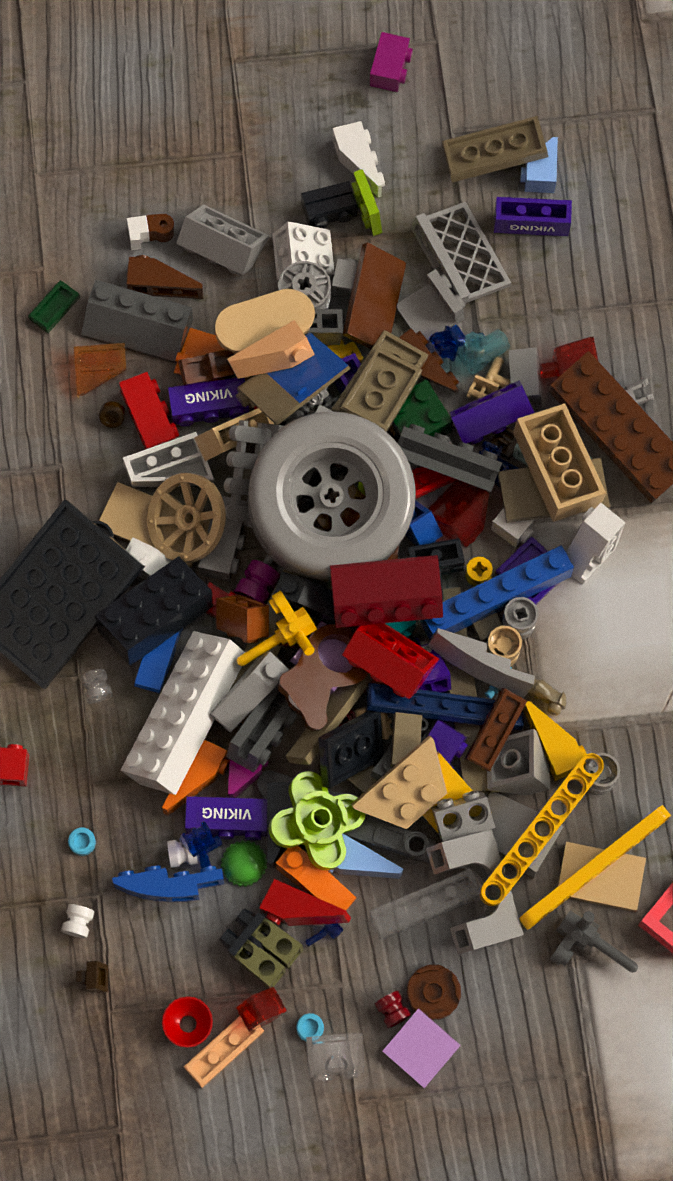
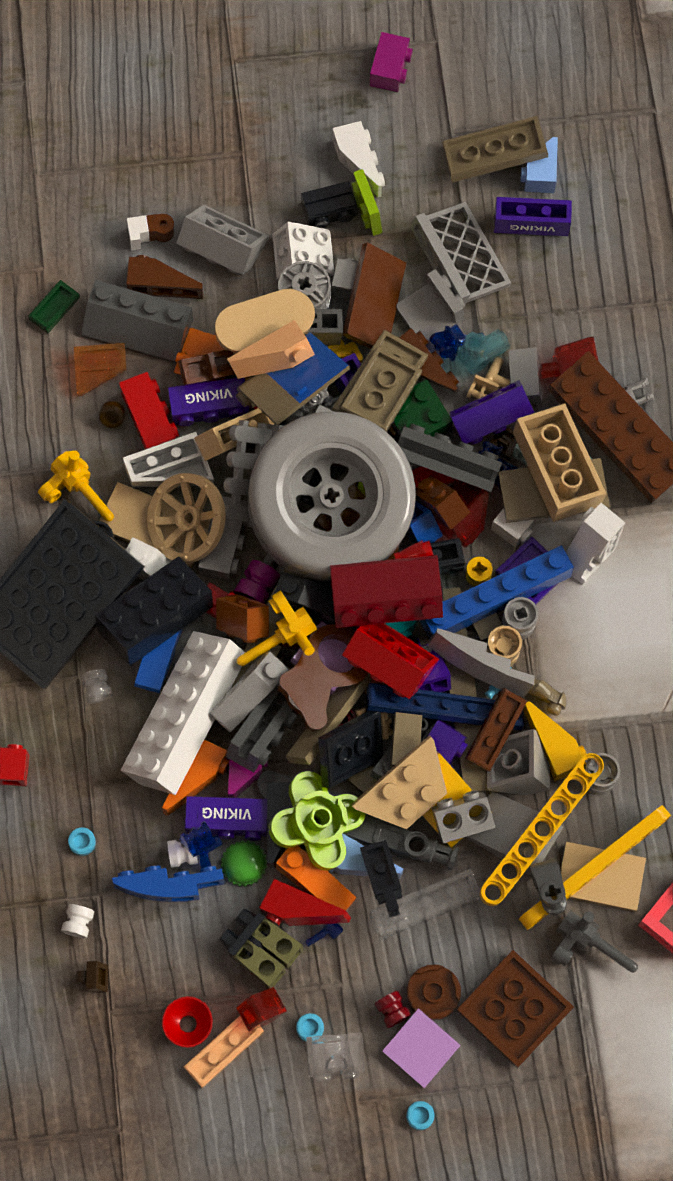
light grey arch [426,829,524,955] -> none
none -> yellow piece [38,451,114,522]
none -> black hinge [360,840,402,918]
none -> red cone [394,540,433,559]
none -> medium azure tile [406,1101,435,1130]
none -> reddish brown brick [415,475,470,529]
none -> reddish brown plate [457,950,574,1069]
none -> dark grey piece [529,858,567,915]

